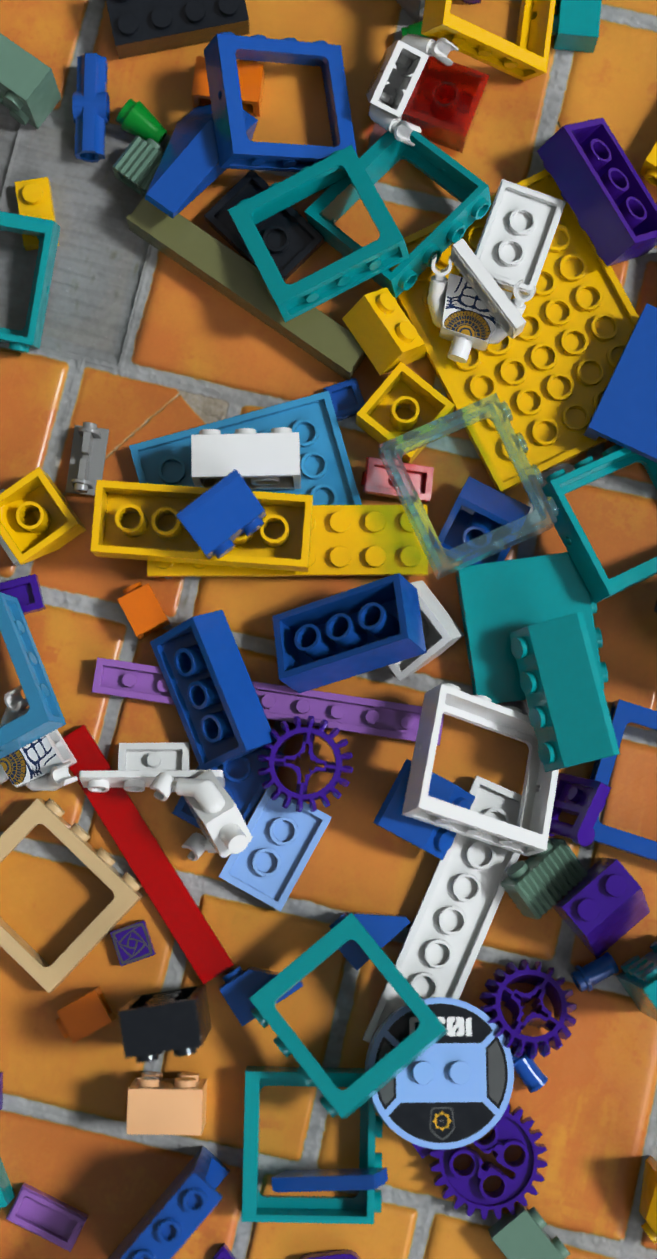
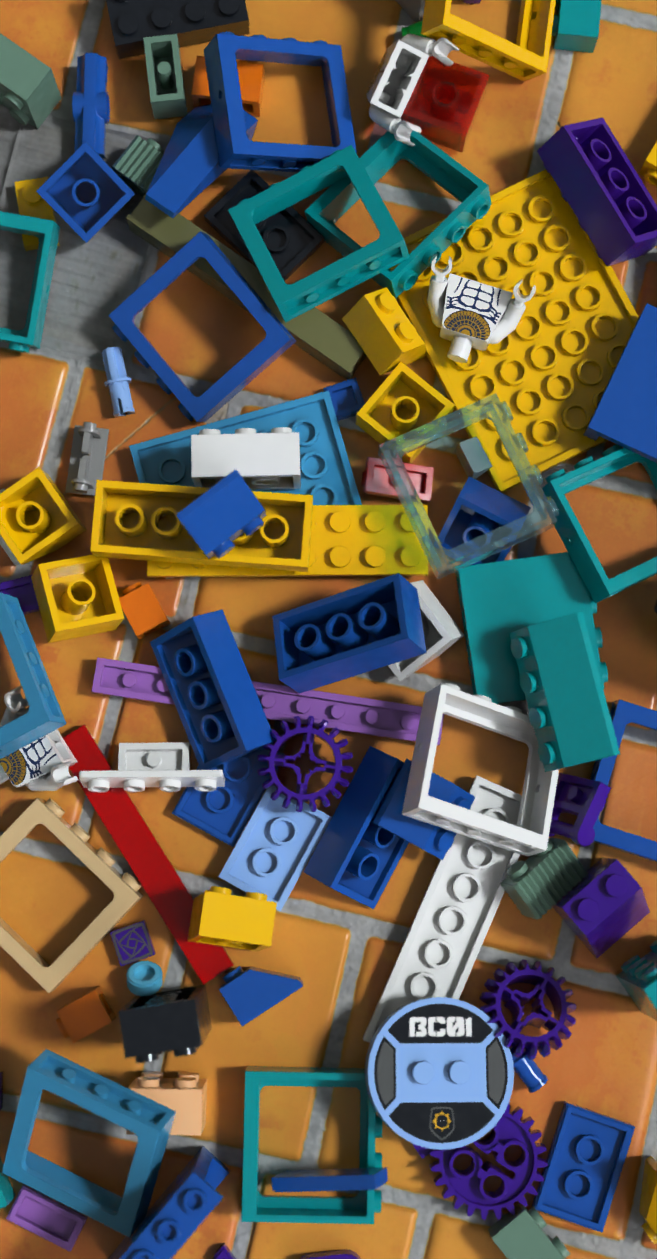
green cone [116,99,168,145] -> none
white torso [150,769,253,861] -> none
teal piece [249,913,449,1119] -> none
blue slope [329,912,411,971] -> none
white tile [450,238,526,339] -> none
white tile [475,179,566,295] -> none
blue pin [570,952,619,992] -> none
none -> dark azure piece [2,1049,176,1238]
none -> yellow brick [31,554,124,643]
none -> blue brick [36,142,135,243]
none -> light blue axle [102,346,135,417]
none -> blue piece [108,231,296,422]
none -> medium azure tile [126,961,163,996]
none -> sand green brick [143,34,188,119]
none -> yellow brick [187,886,277,952]
none -> blue slope [303,746,408,909]
none -> light grey slope [455,436,493,479]
none -> blue tile [532,1101,635,1233]

